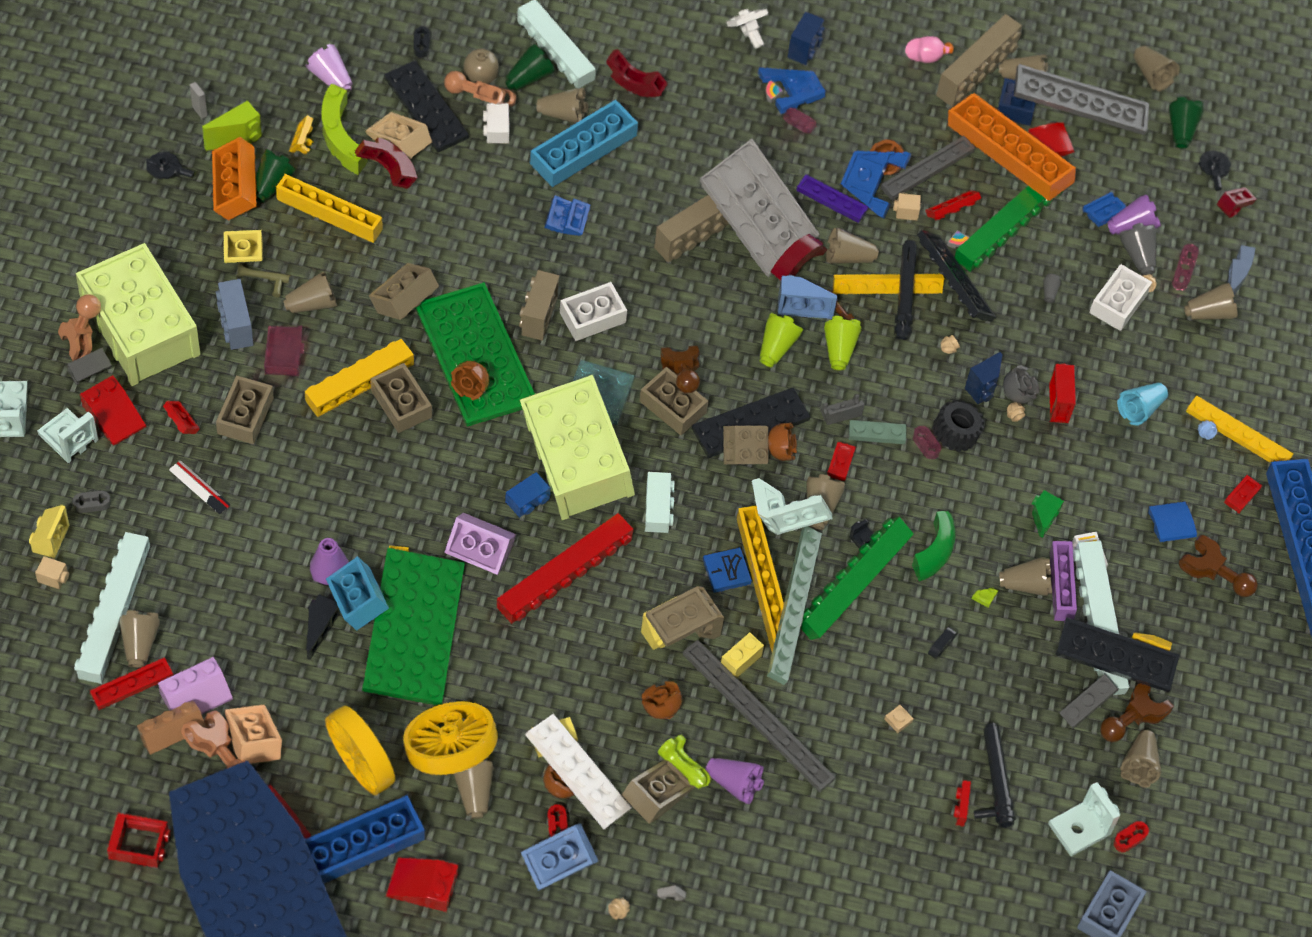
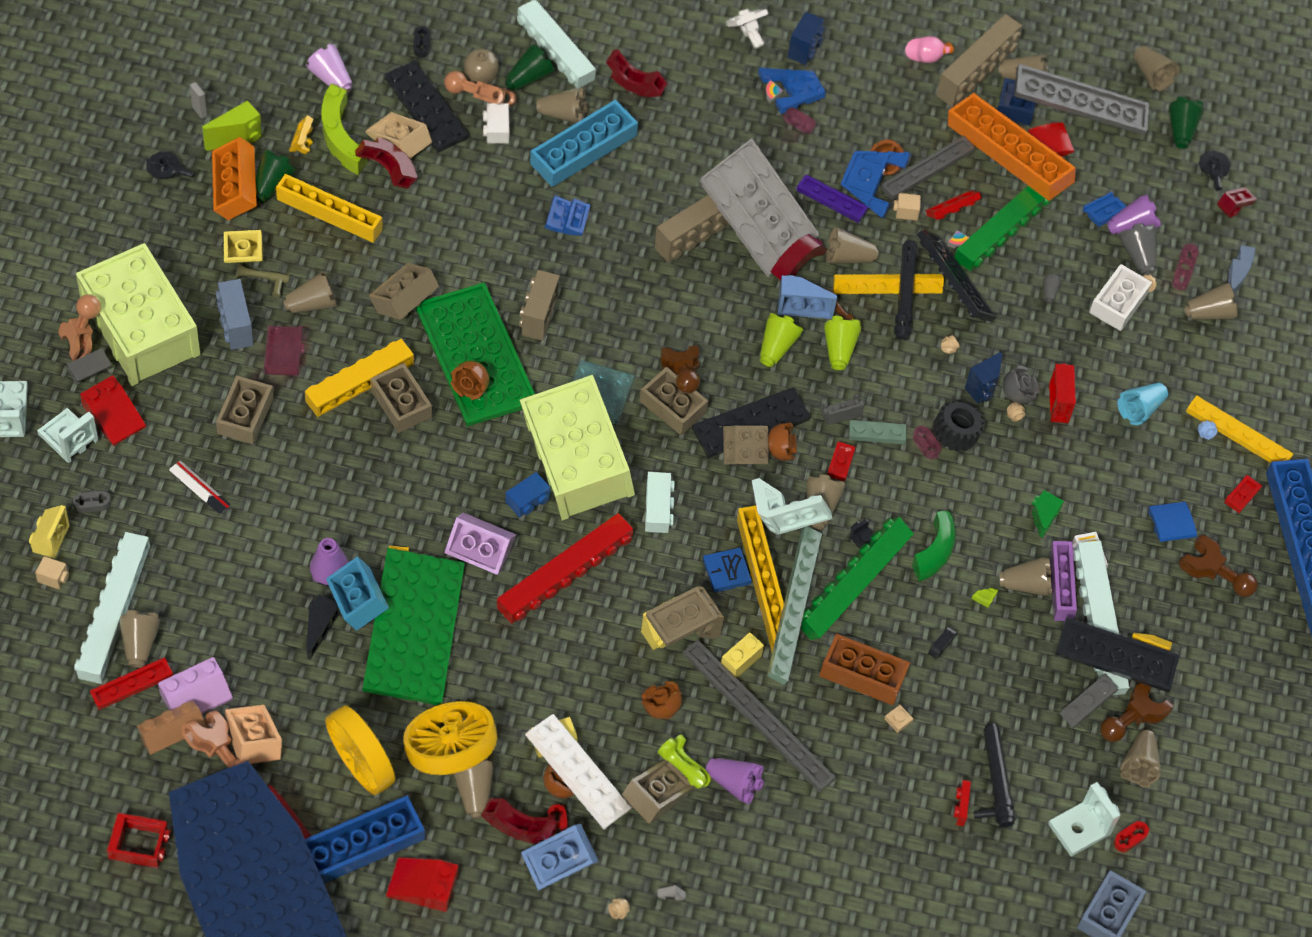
red plate [163,401,200,434] -> none
white brick [560,282,627,341] -> none
none -> dark red arch [481,798,556,844]
none -> dark orange brick [819,634,910,706]

